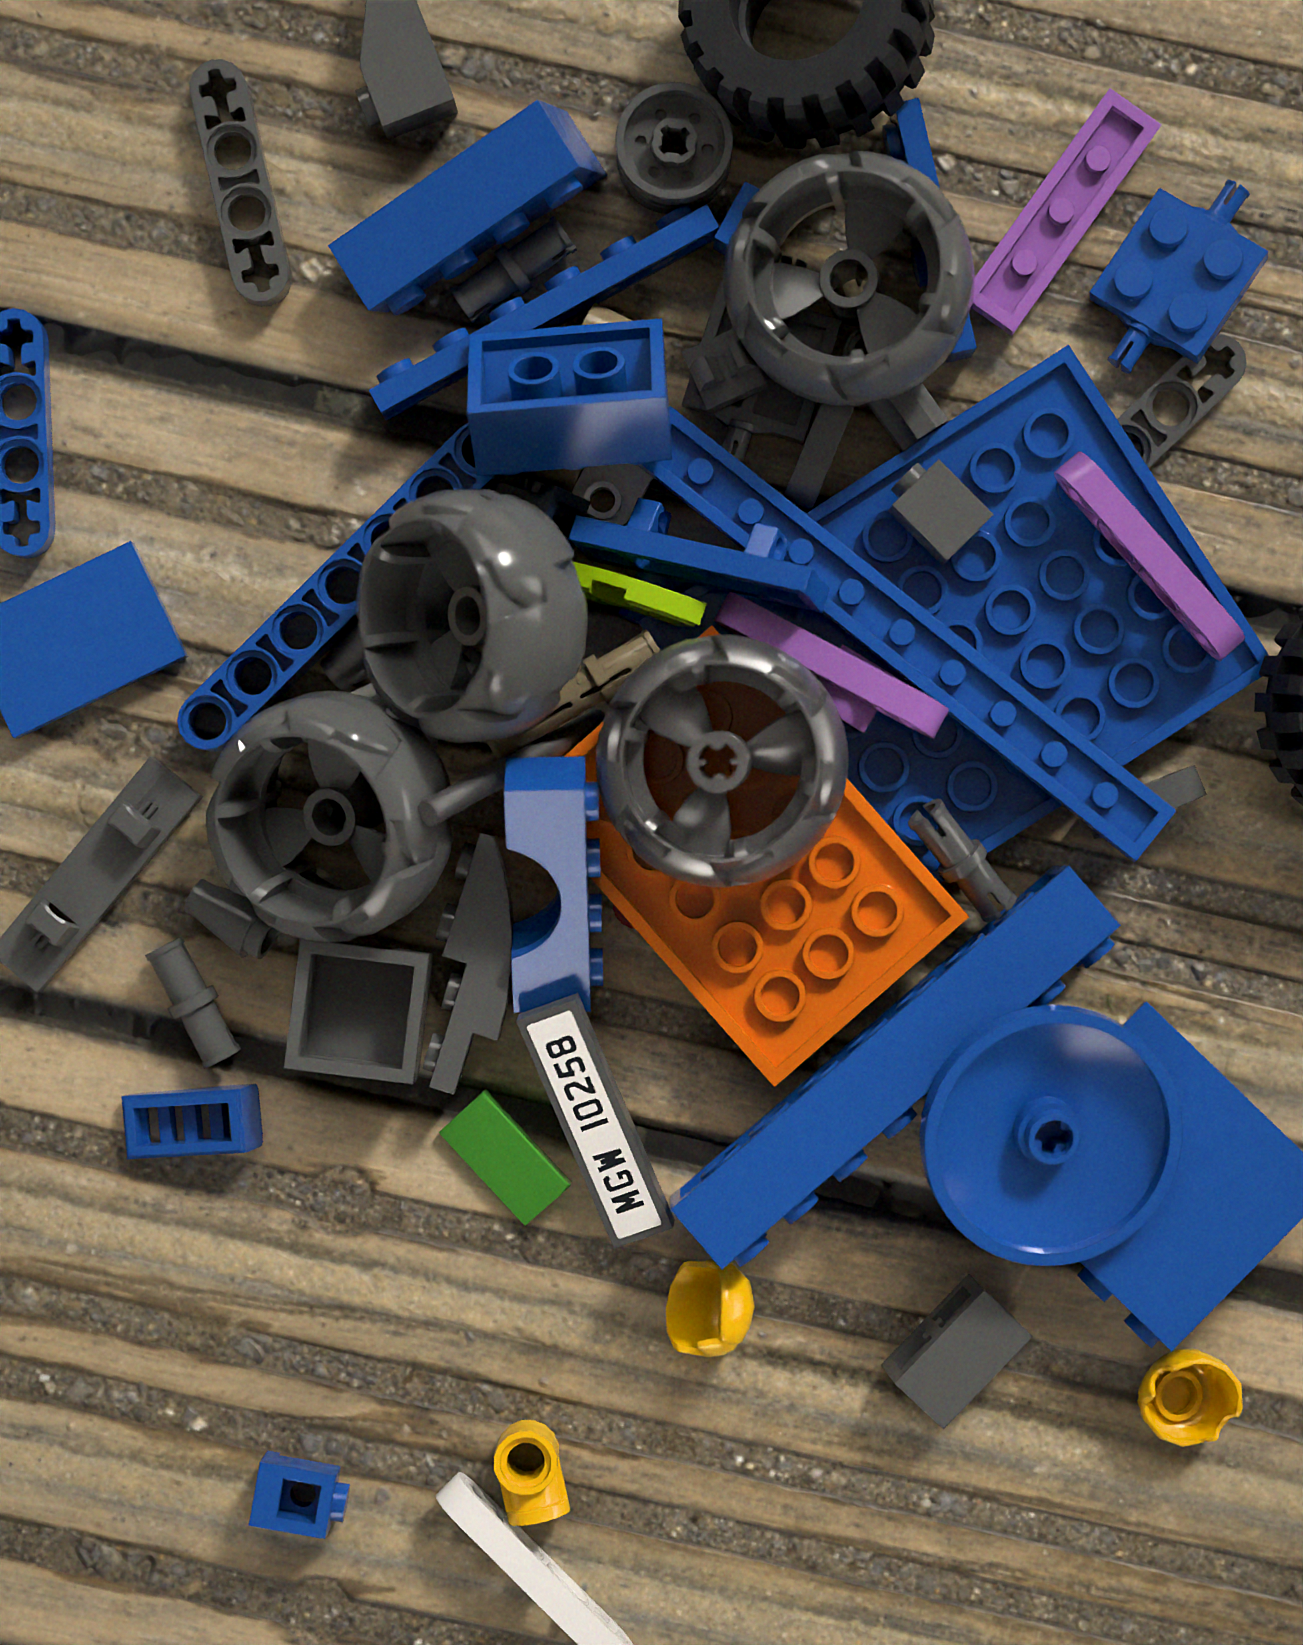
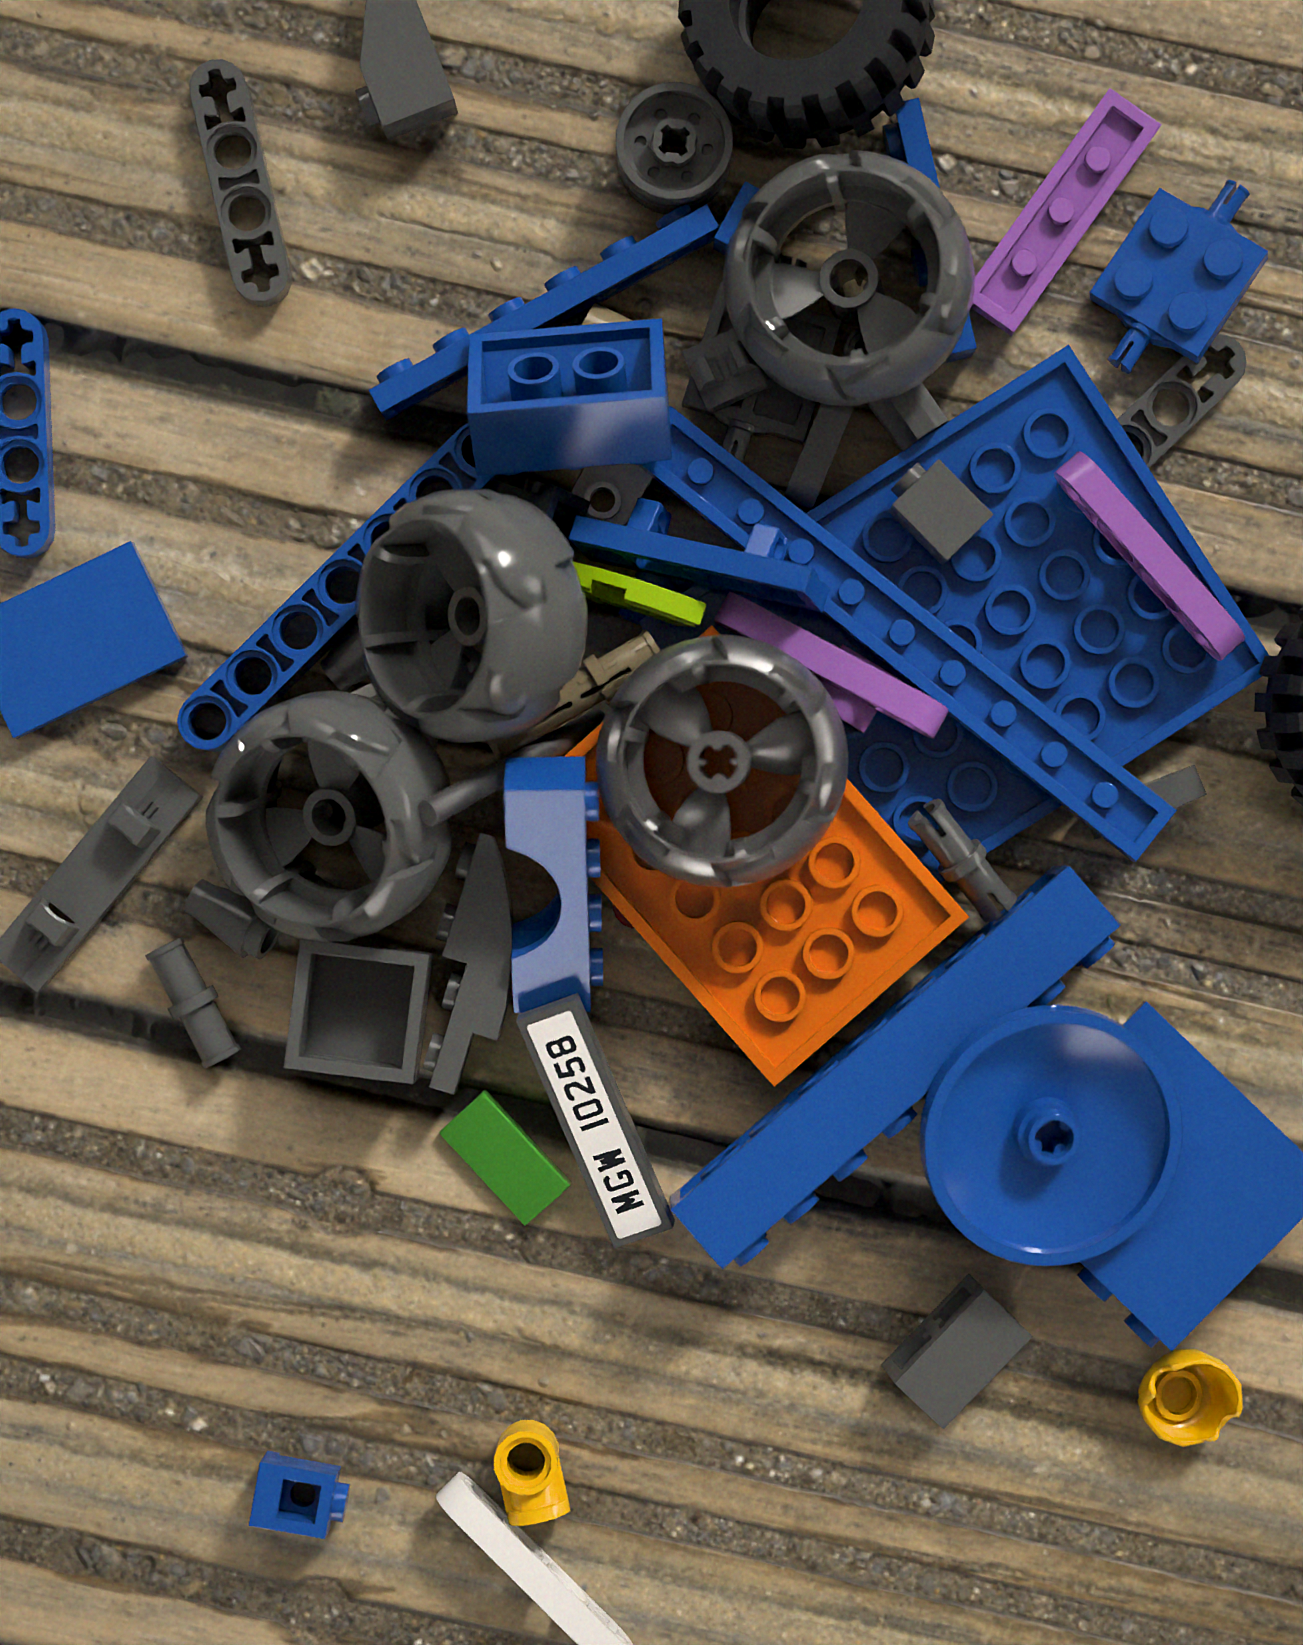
blue slope [121,1084,263,1159] -> none
blue wedge [328,100,608,316] -> none
dark grey pin [450,216,577,323] -> none
yellow hair [666,1259,755,1357] -> none

